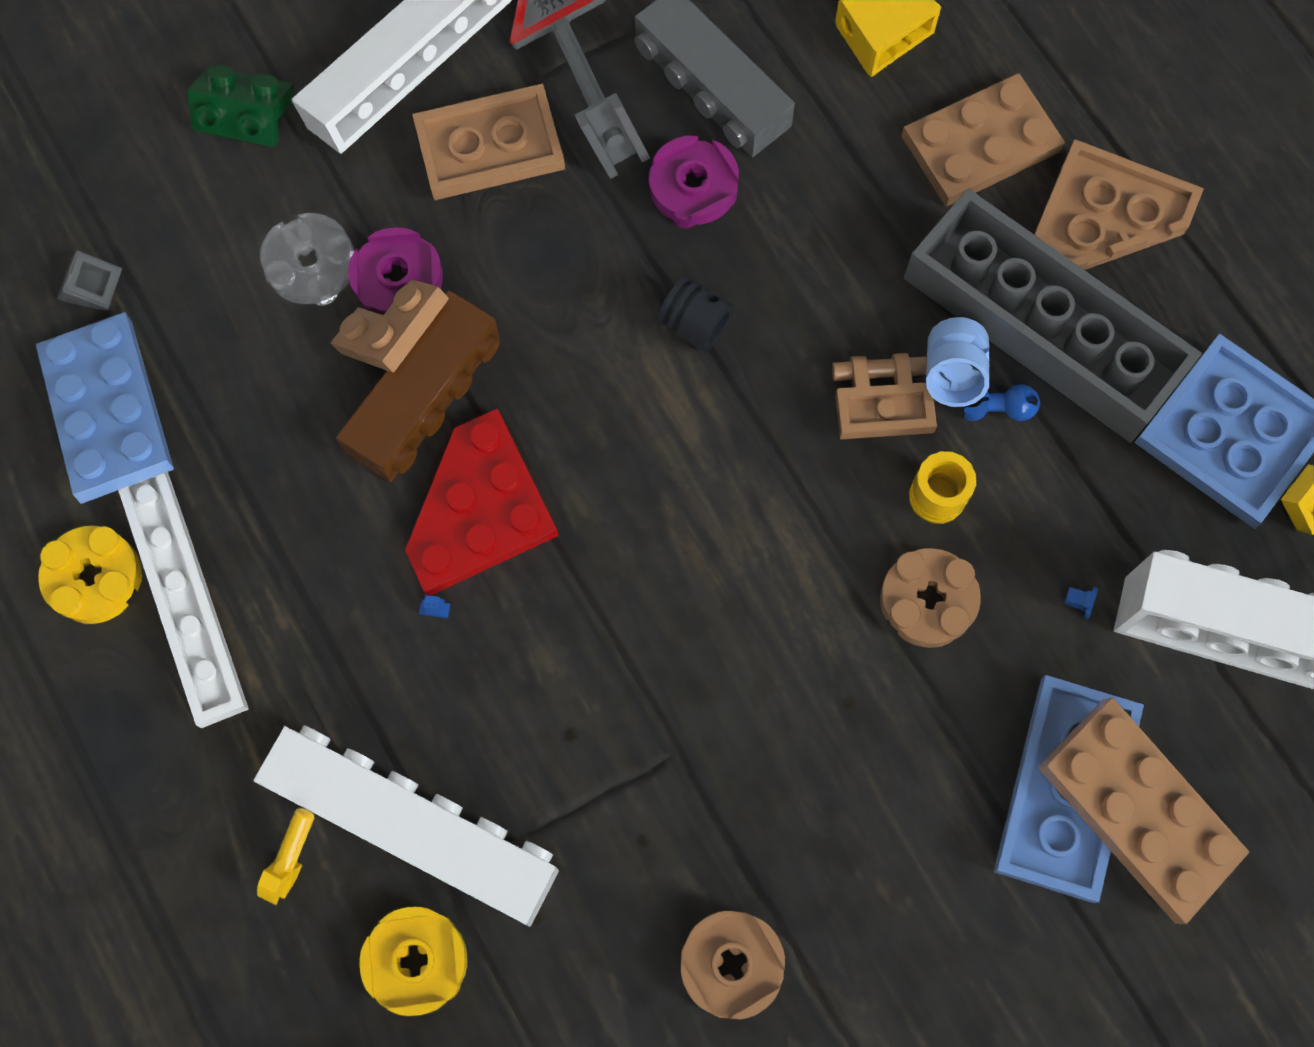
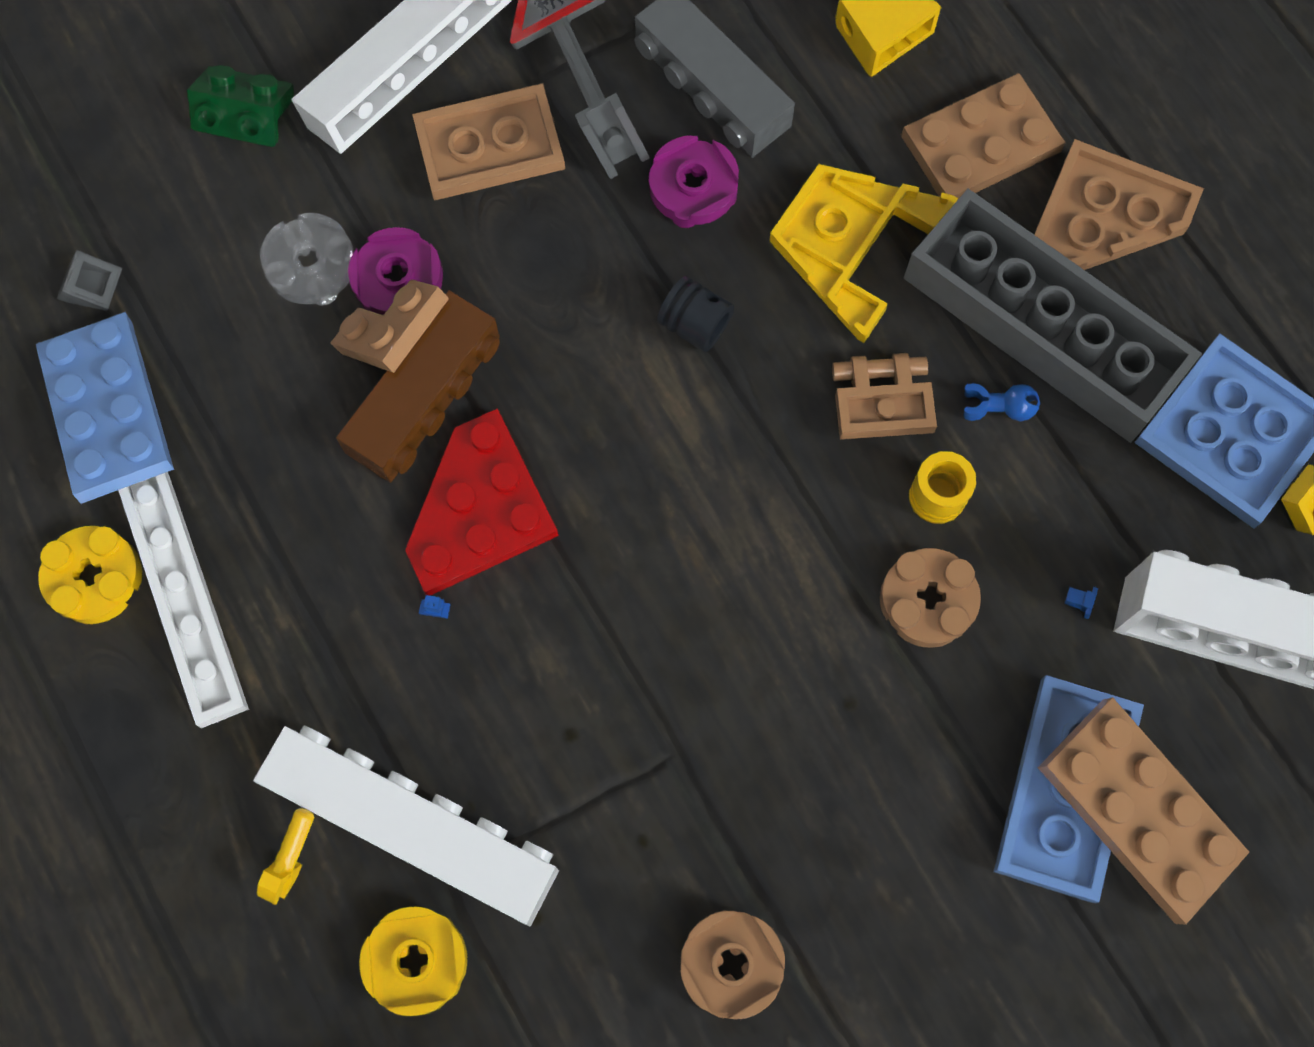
light blue wheel [926,317,989,407] -> none
none -> yellow wing [769,164,958,343]

